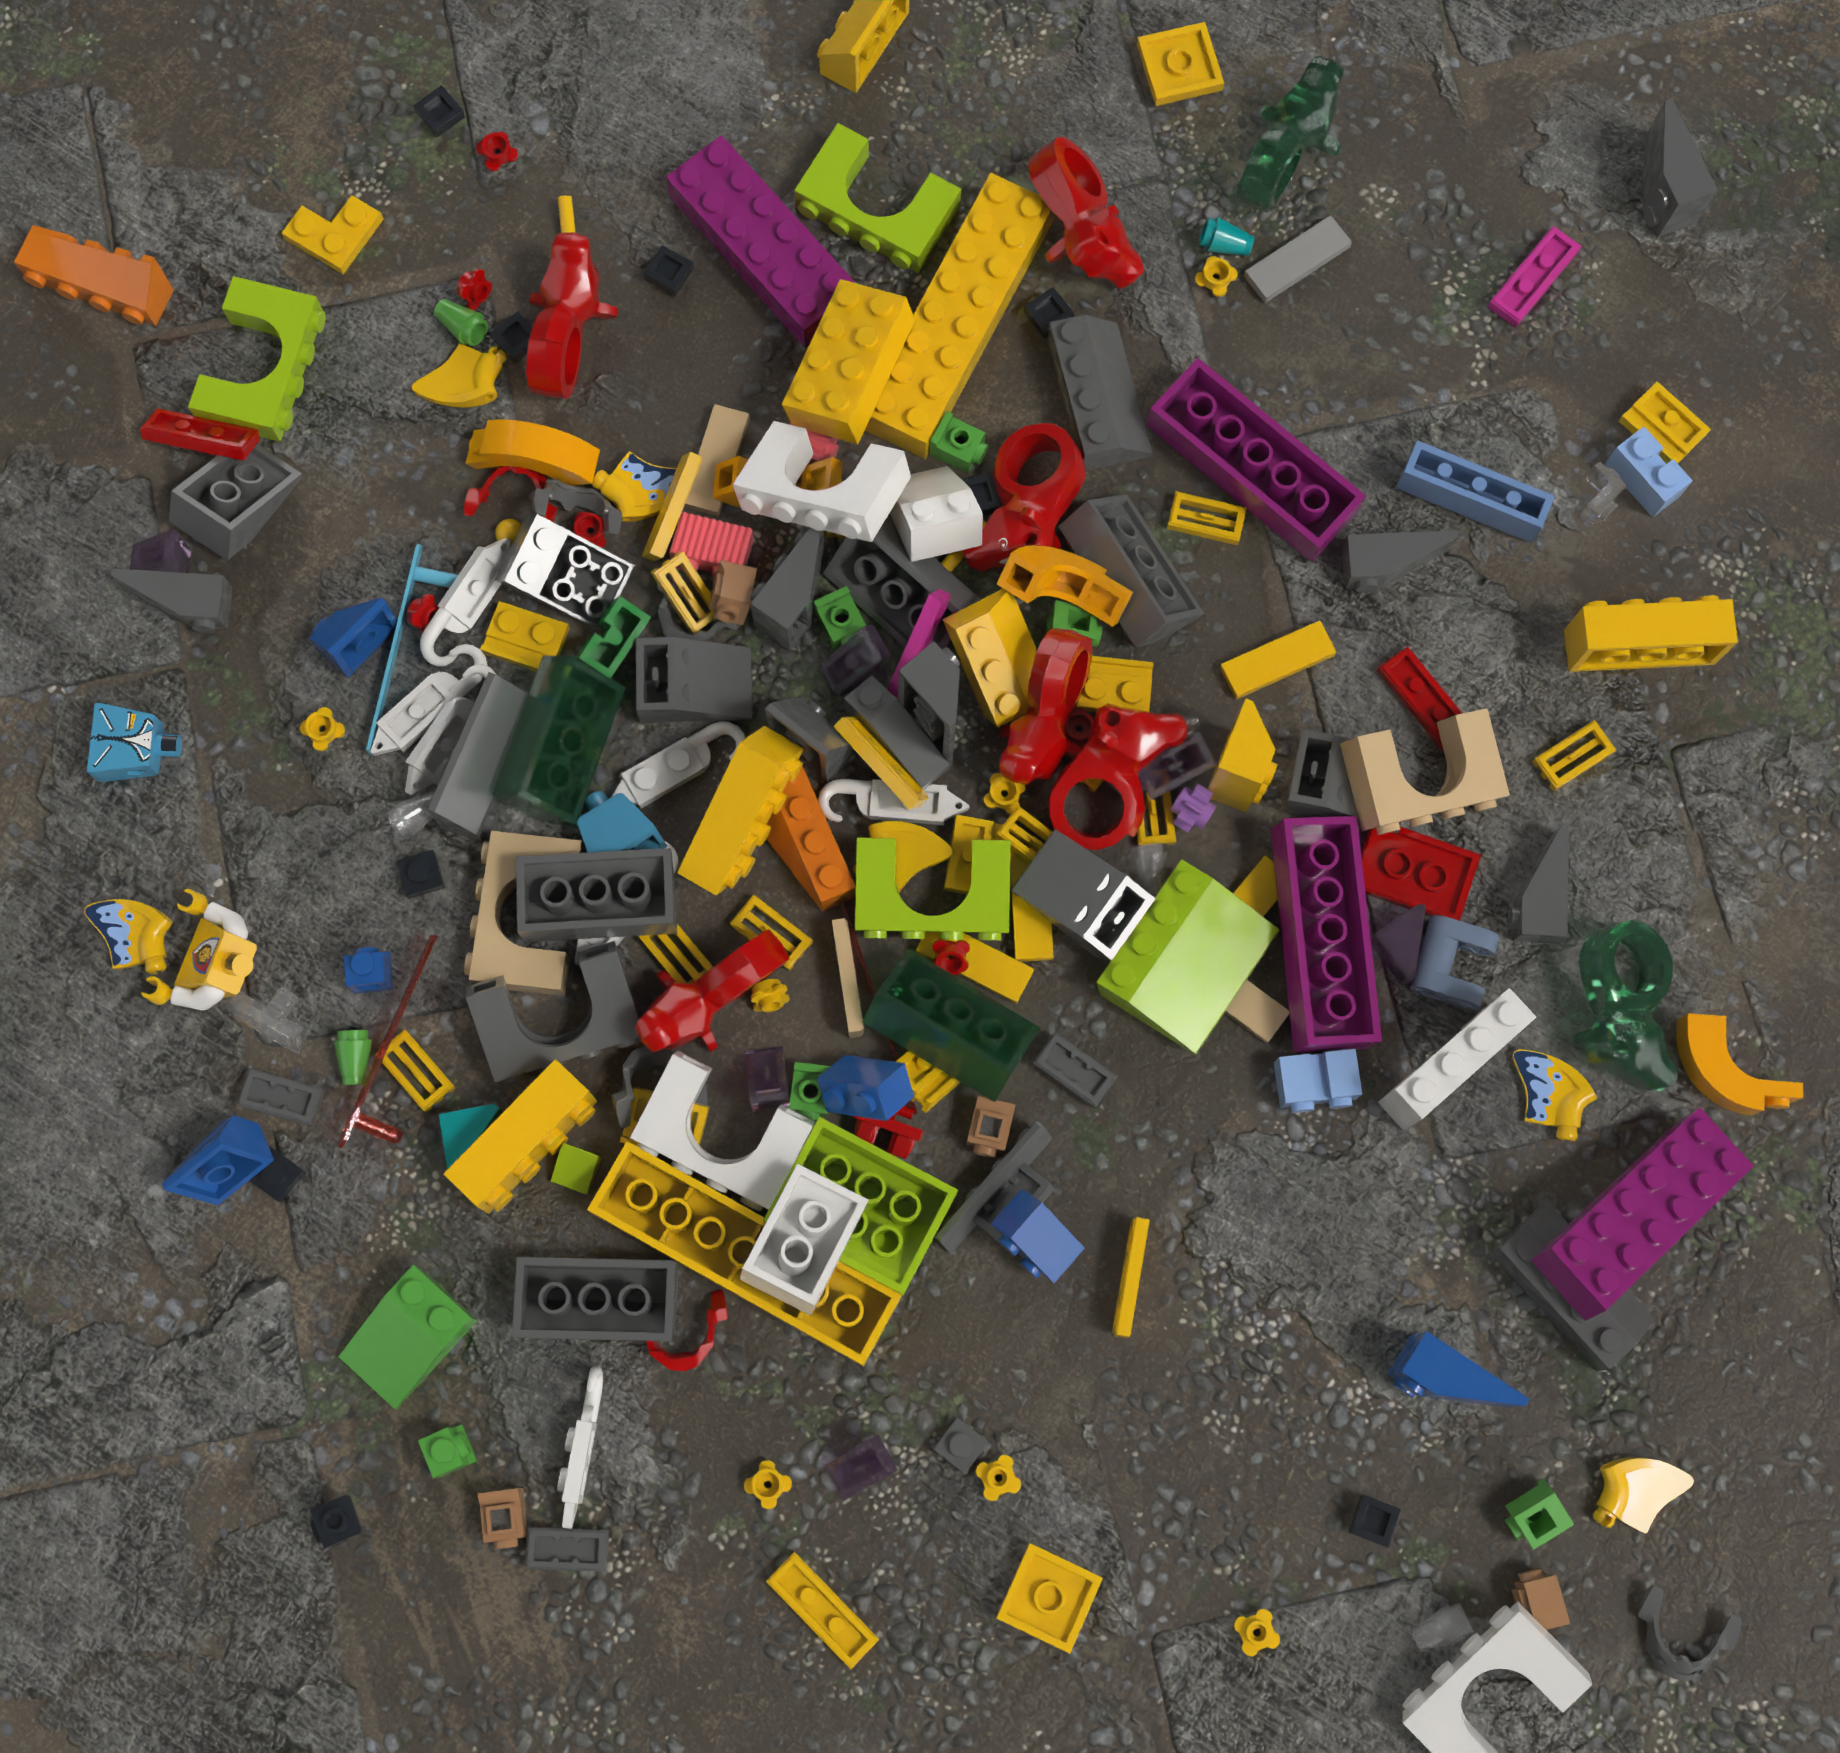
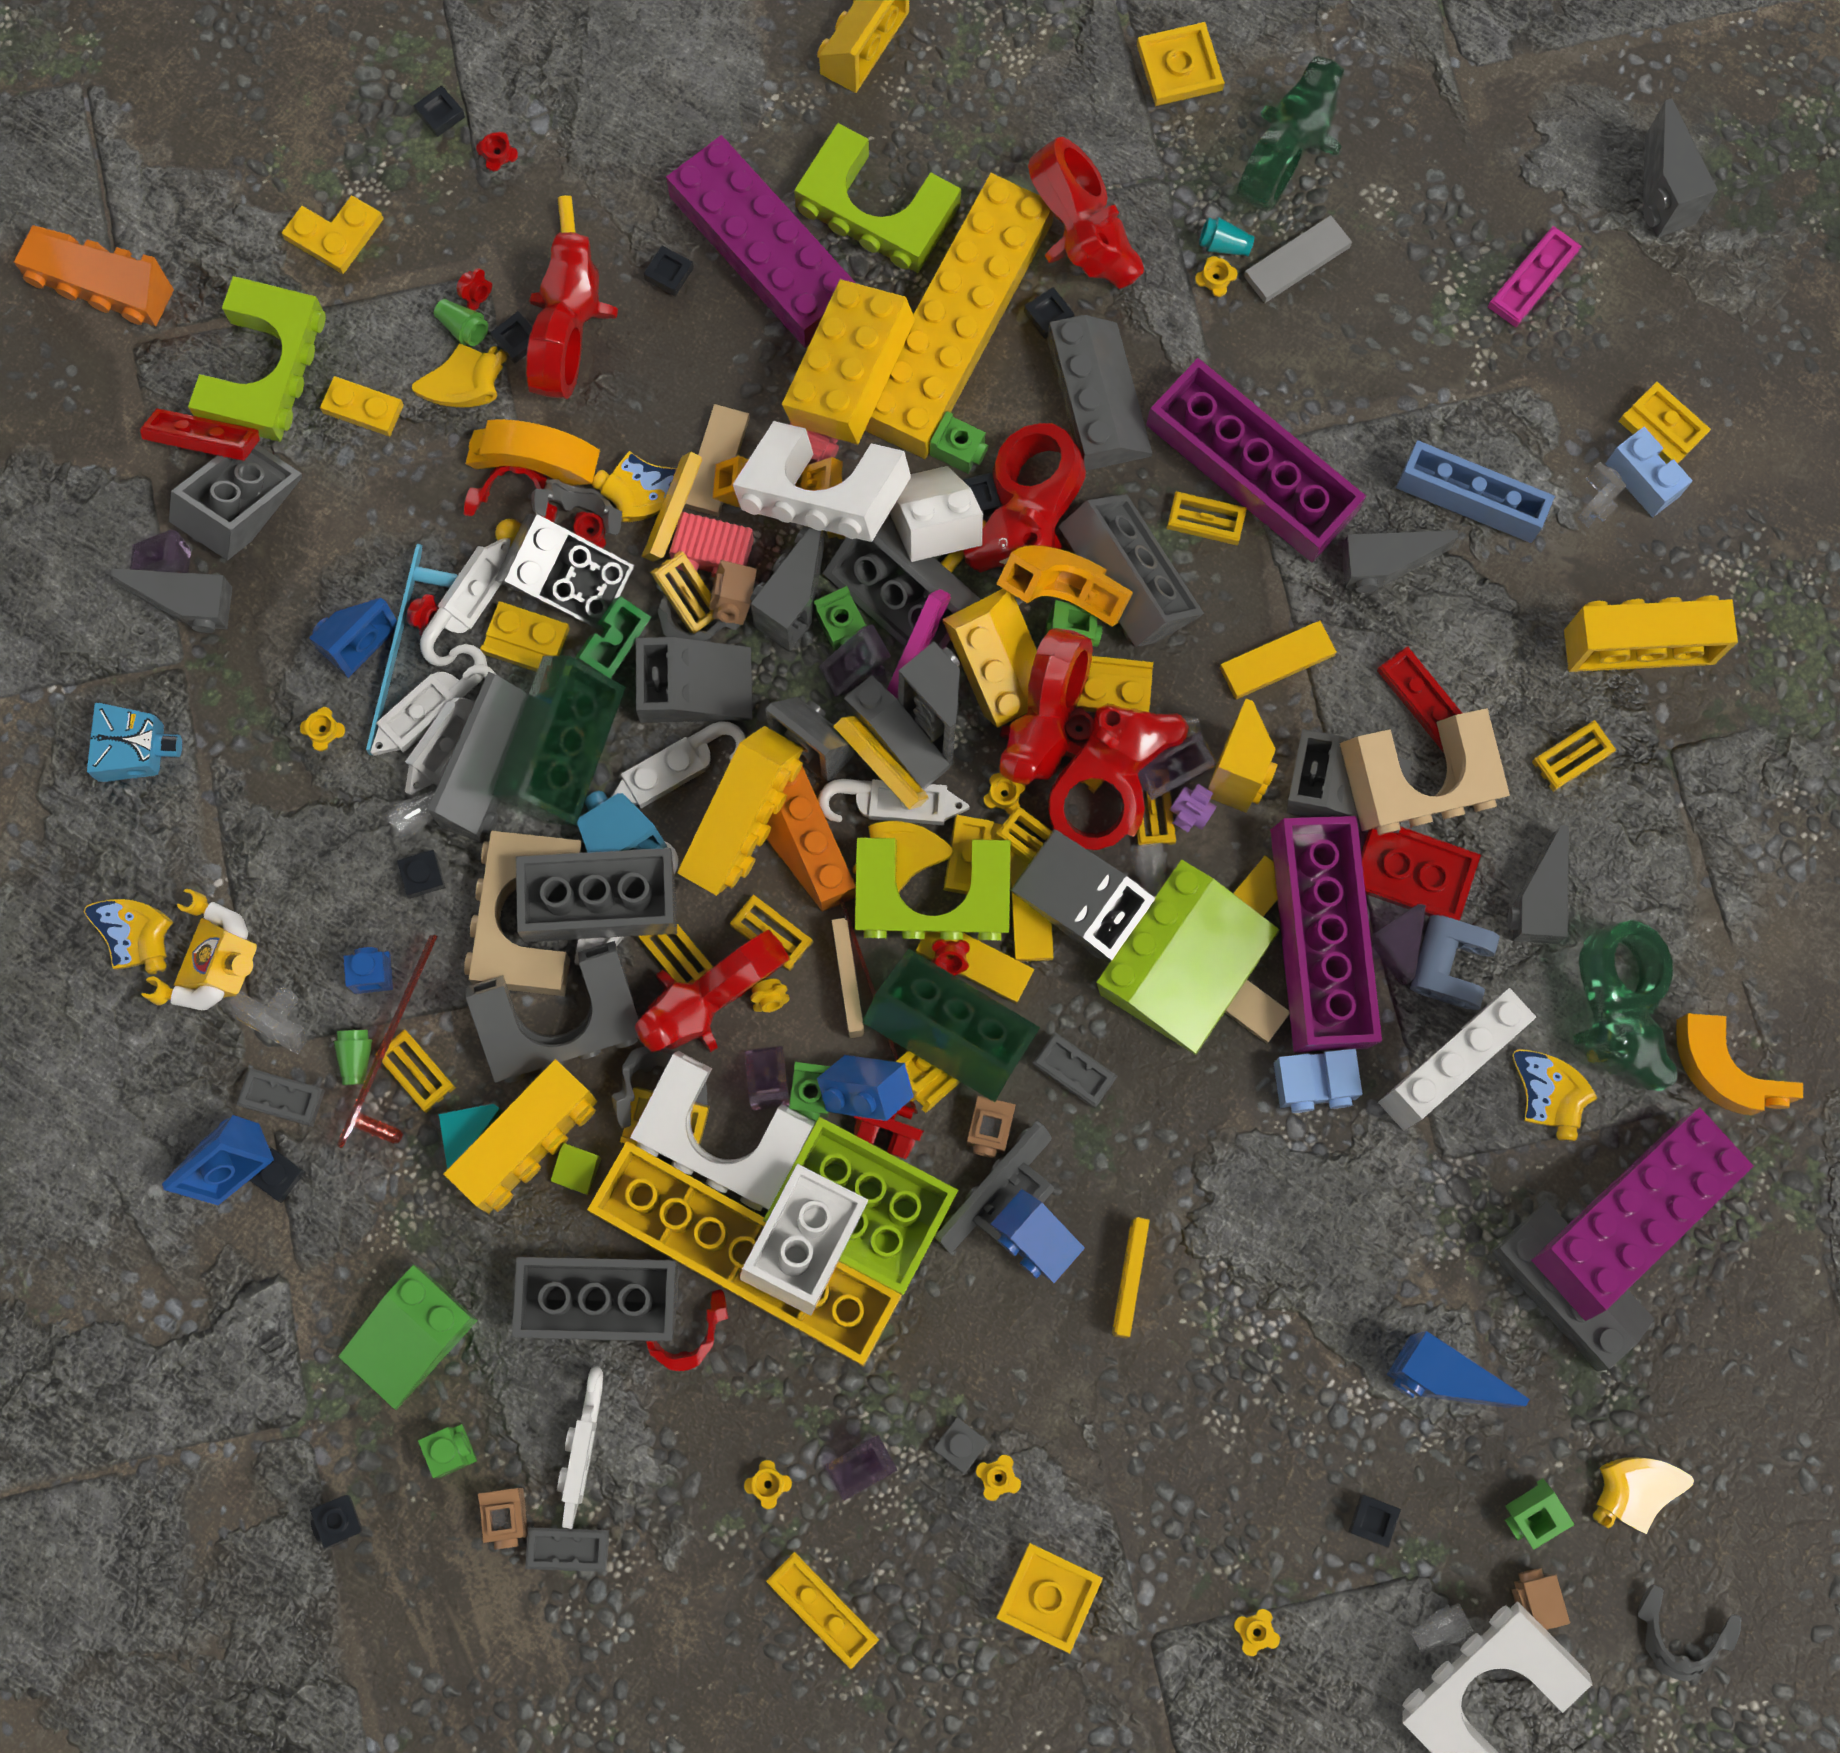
none -> yellow plate [320,376,404,437]

